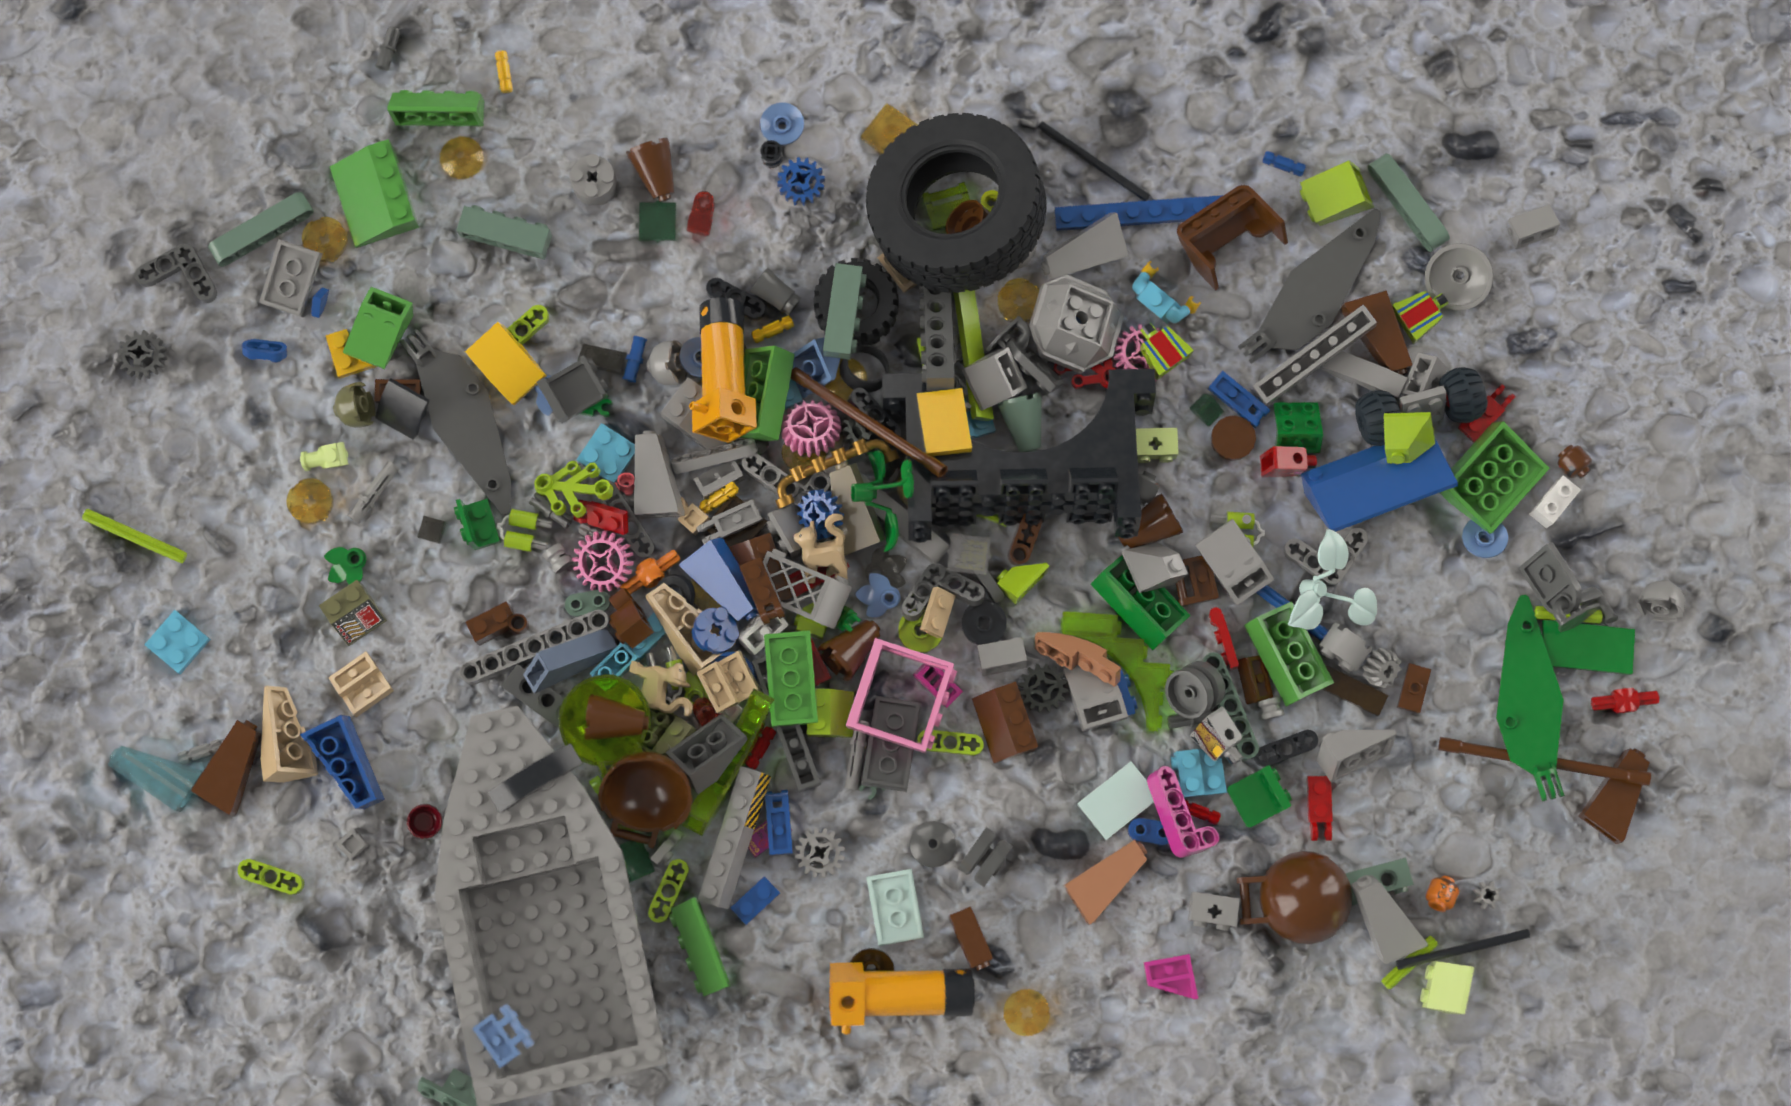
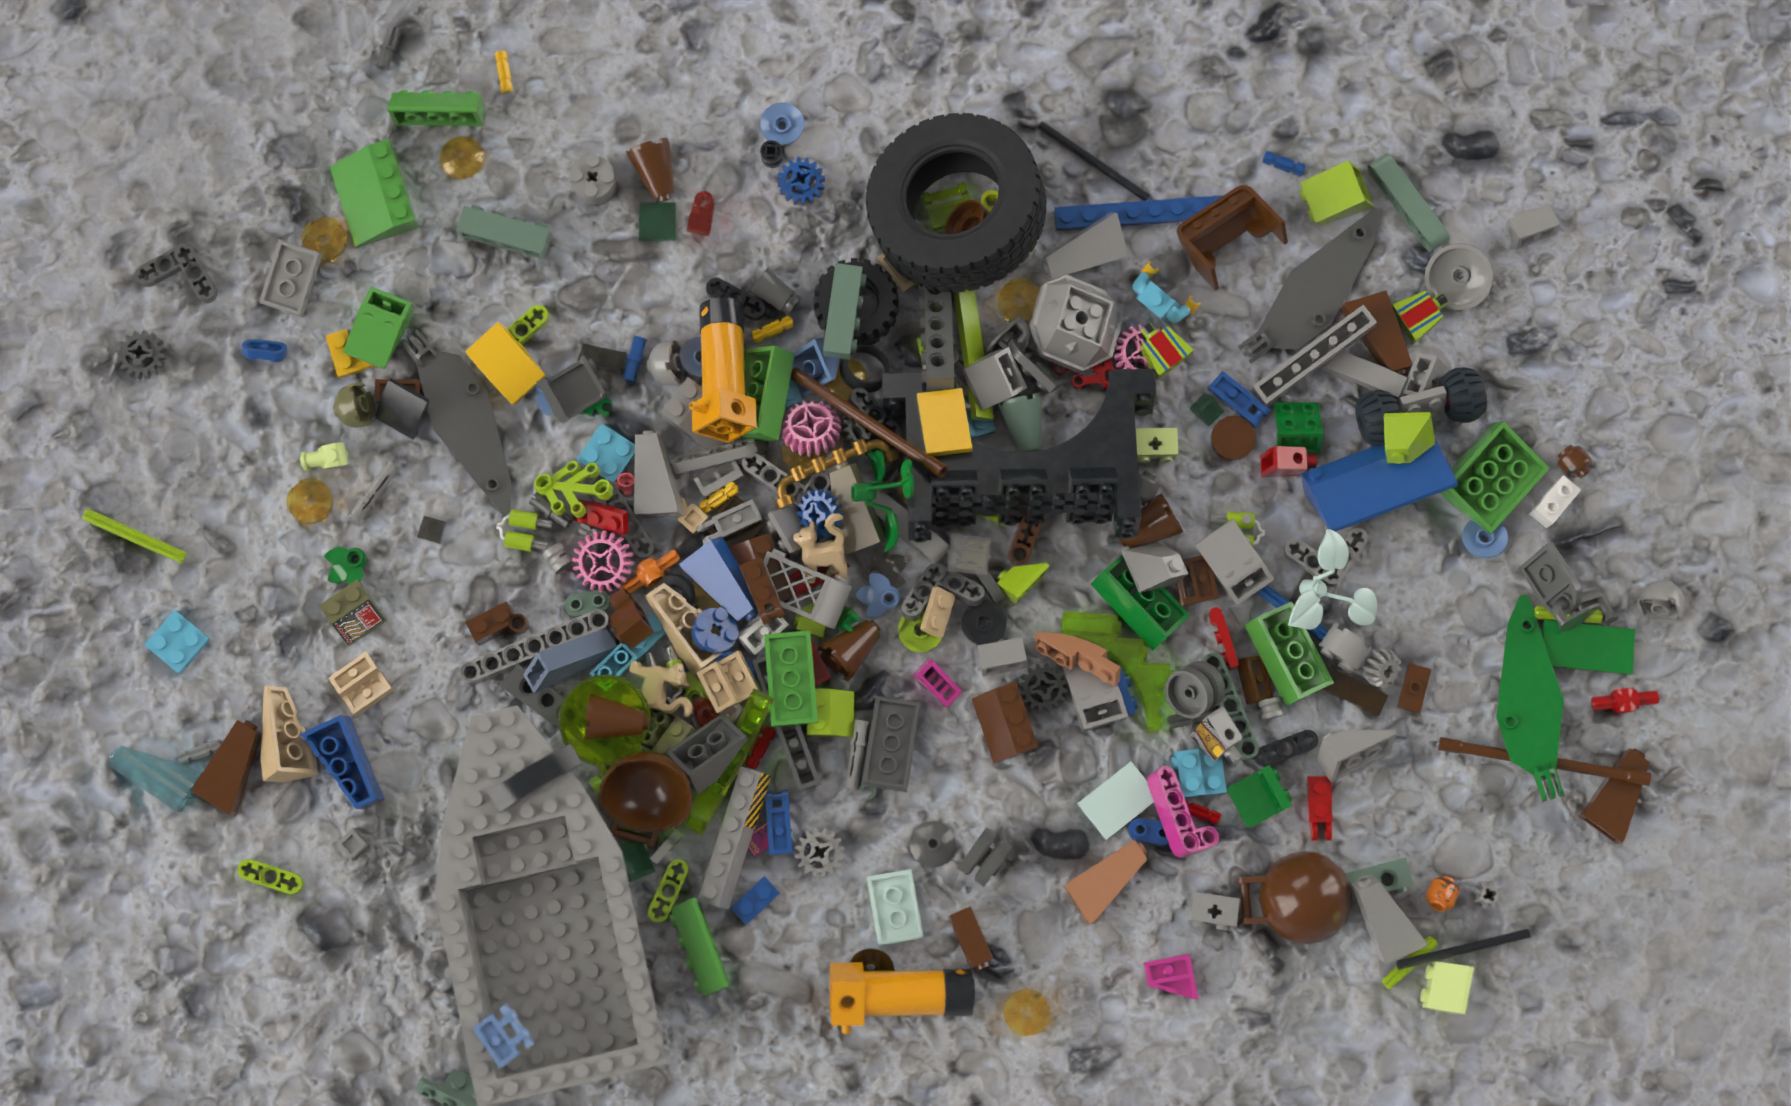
sand green beam [208,192,314,267] -> none
blue tile [311,288,329,318] -> none
dark red hair [407,804,442,839] -> none
green bracket [454,498,501,550] -> none
bright pink window [846,638,957,754] -> none
clear yellow plate [860,103,918,154] -> none
lime beam [917,730,984,756] -> none
red hinge [1458,384,1516,443] -> none

